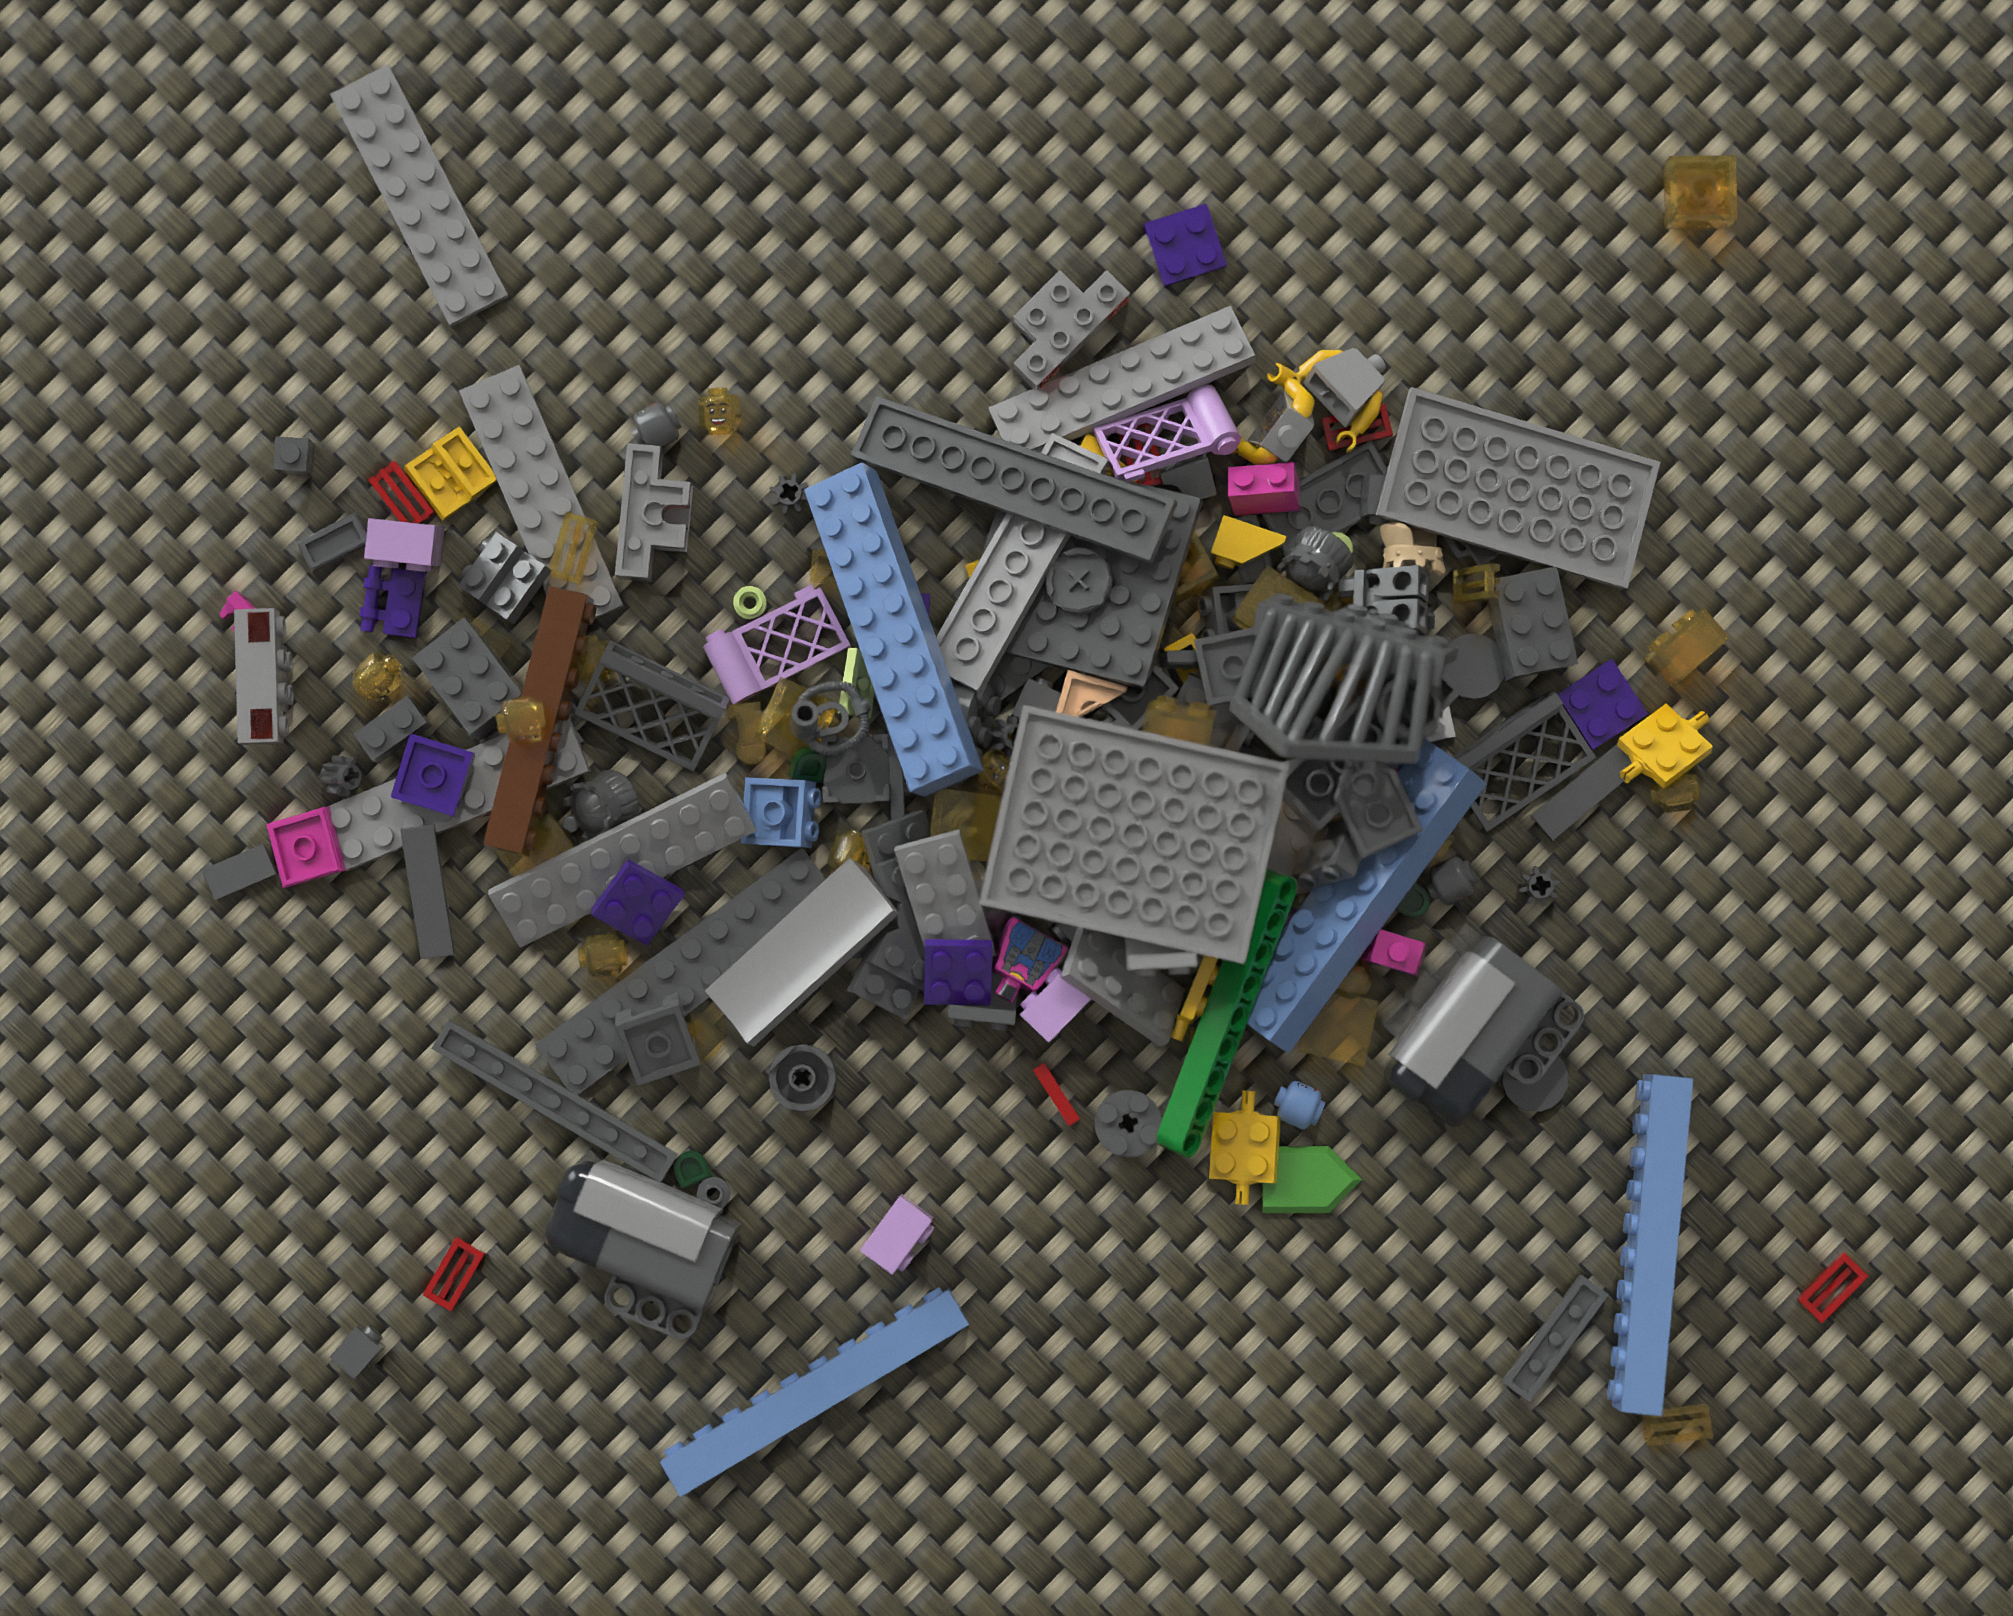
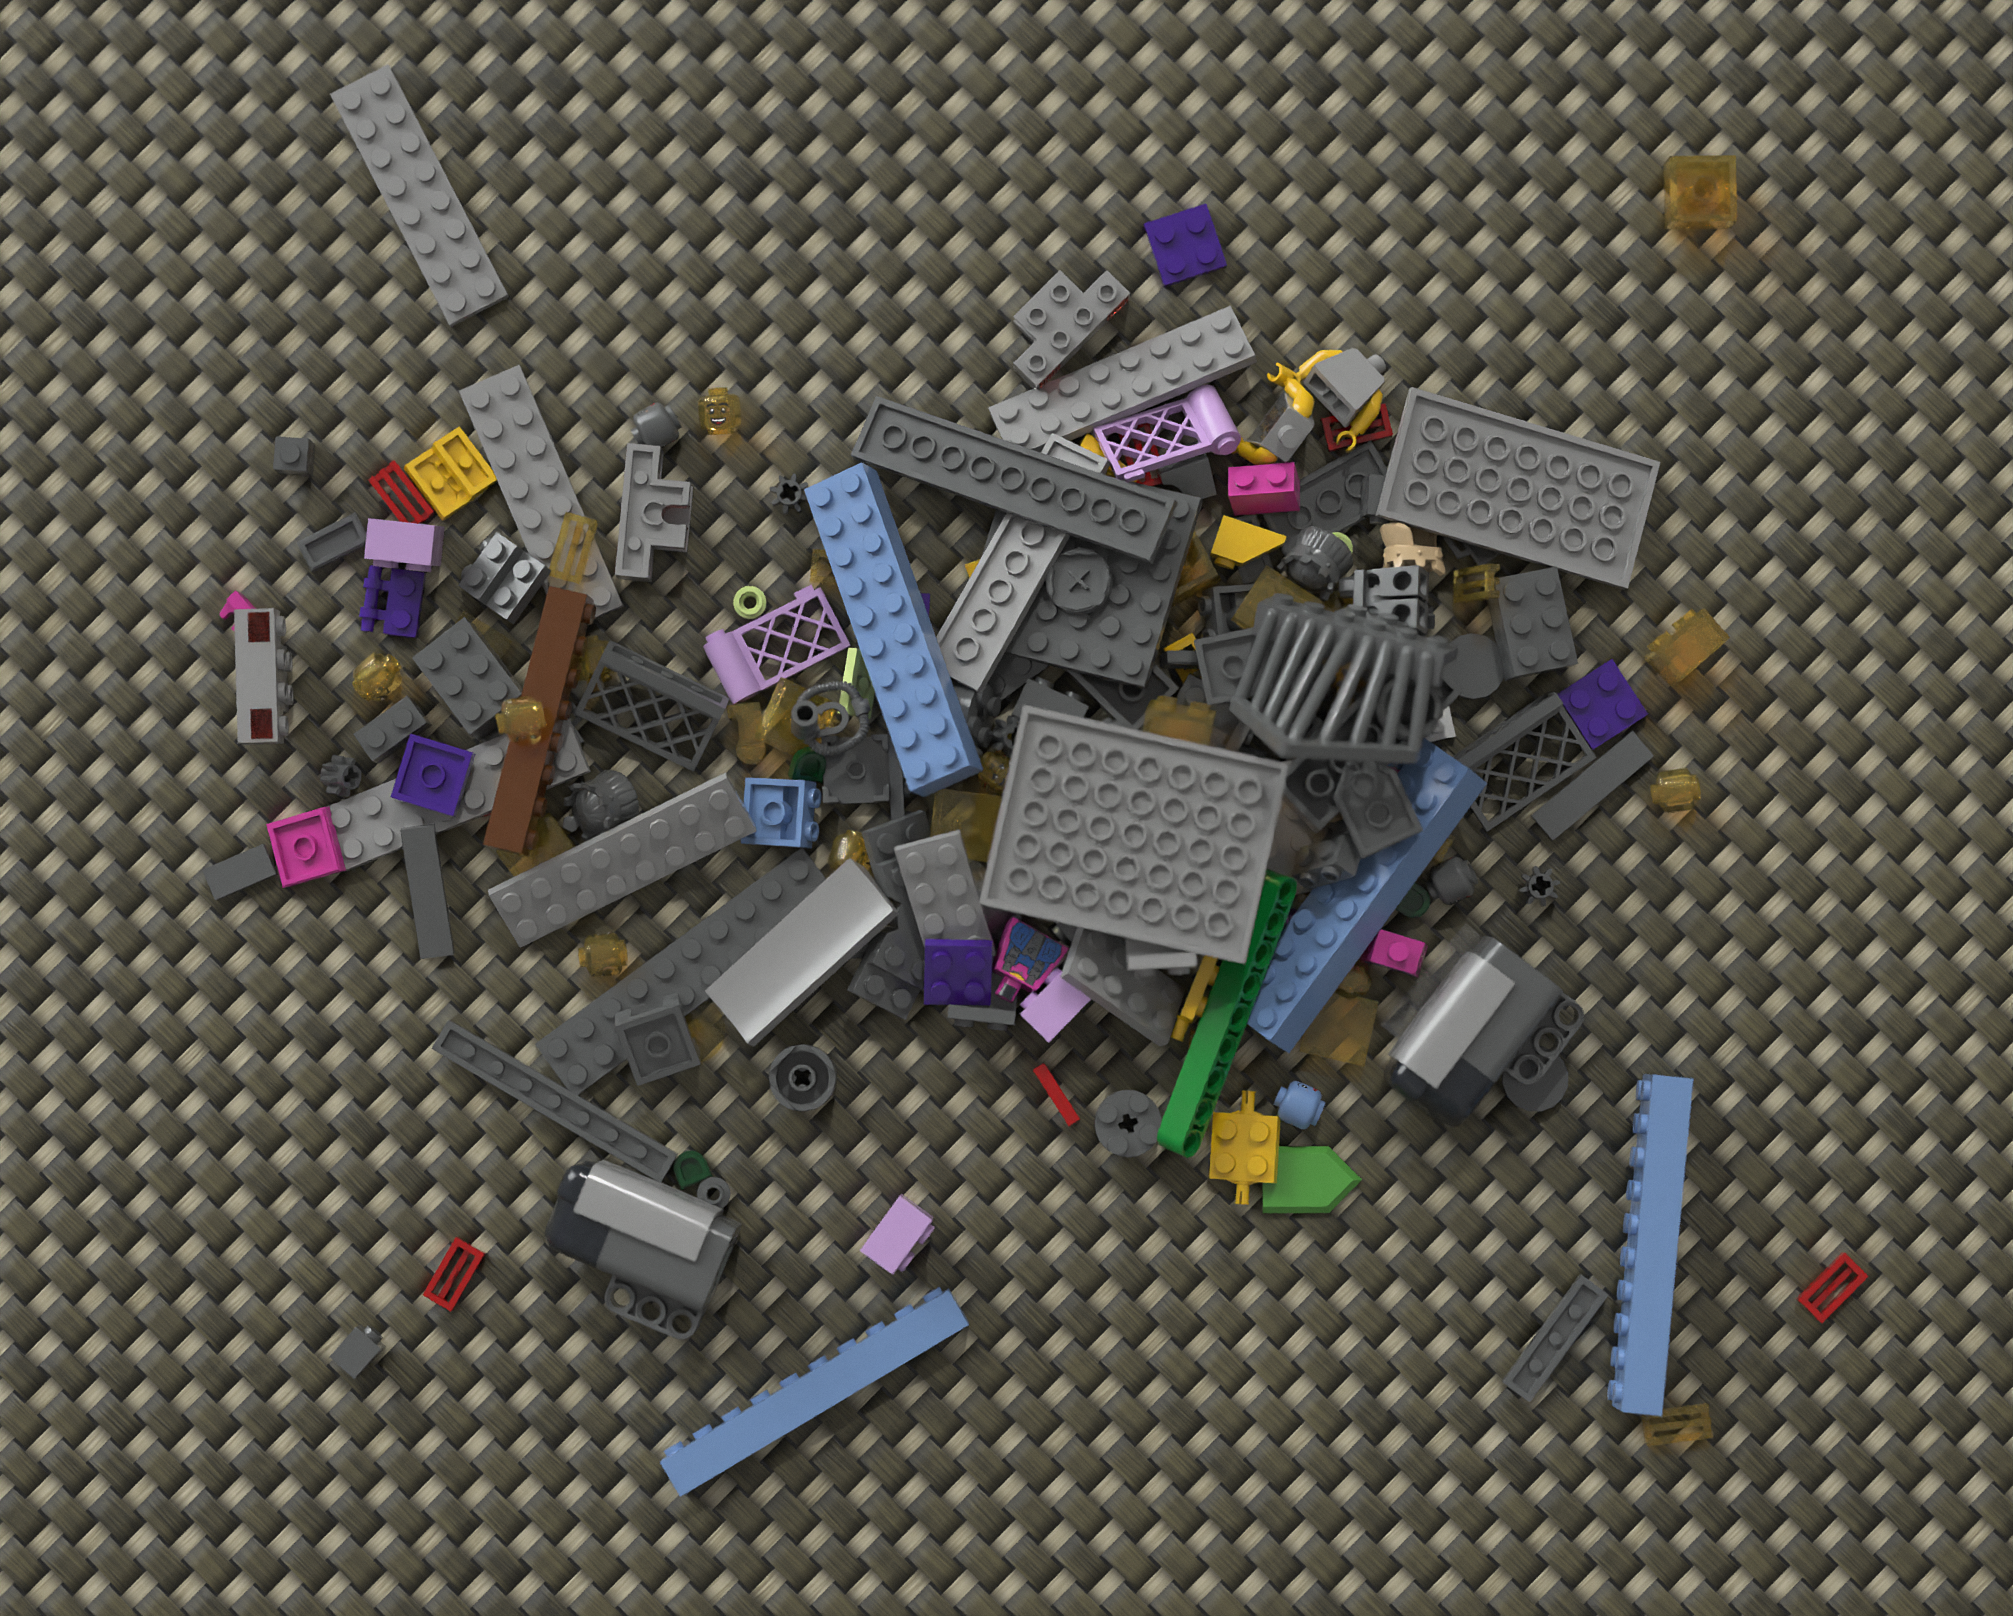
dark purple plate [591,859,684,946] -> none
light nougat tile [1056,670,1127,717] -> none
yellow plate [1617,703,1713,789] -> none

